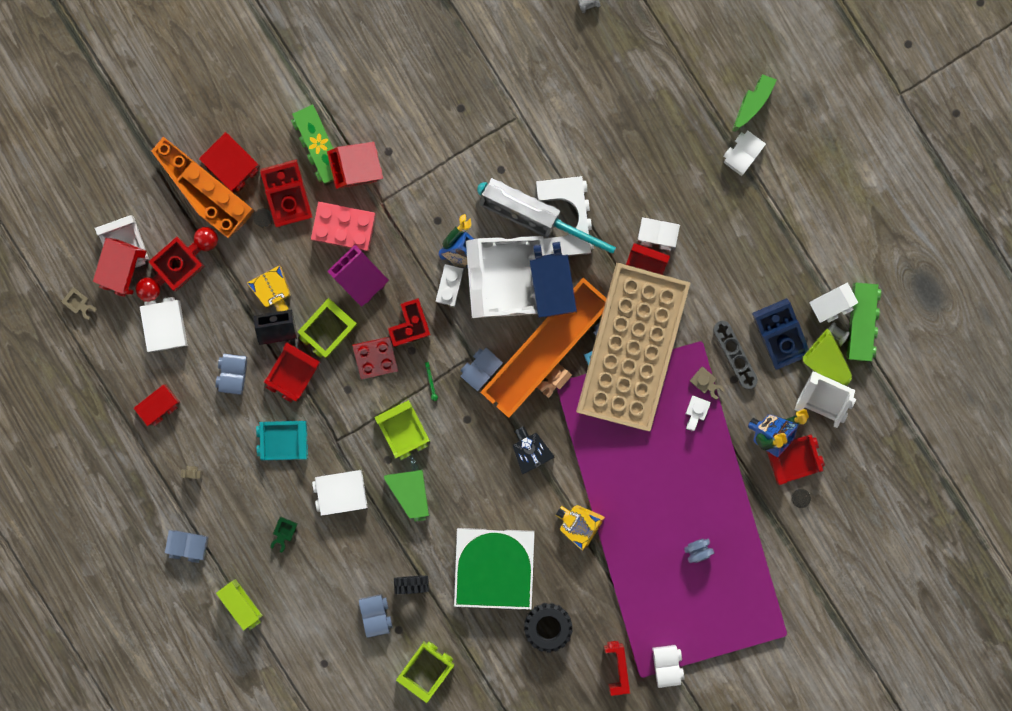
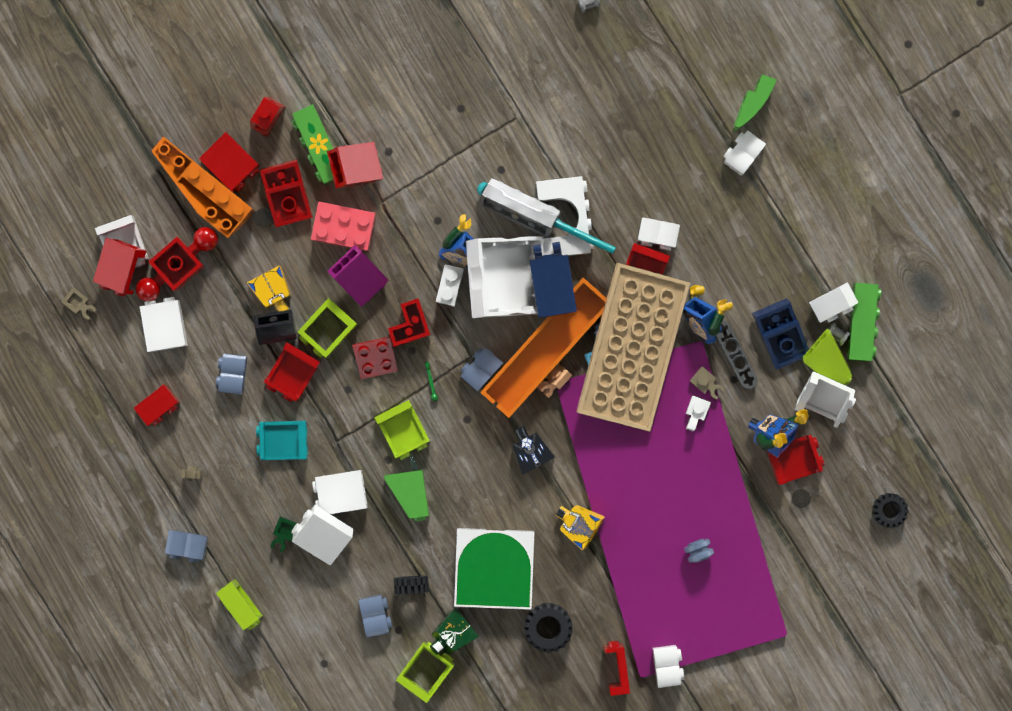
none -> red torso [250,97,286,137]
none -> white brick [292,505,353,565]
none -> dark green torso [430,608,479,655]
none -> torso [683,285,733,344]
none -> black tyre [872,493,909,528]

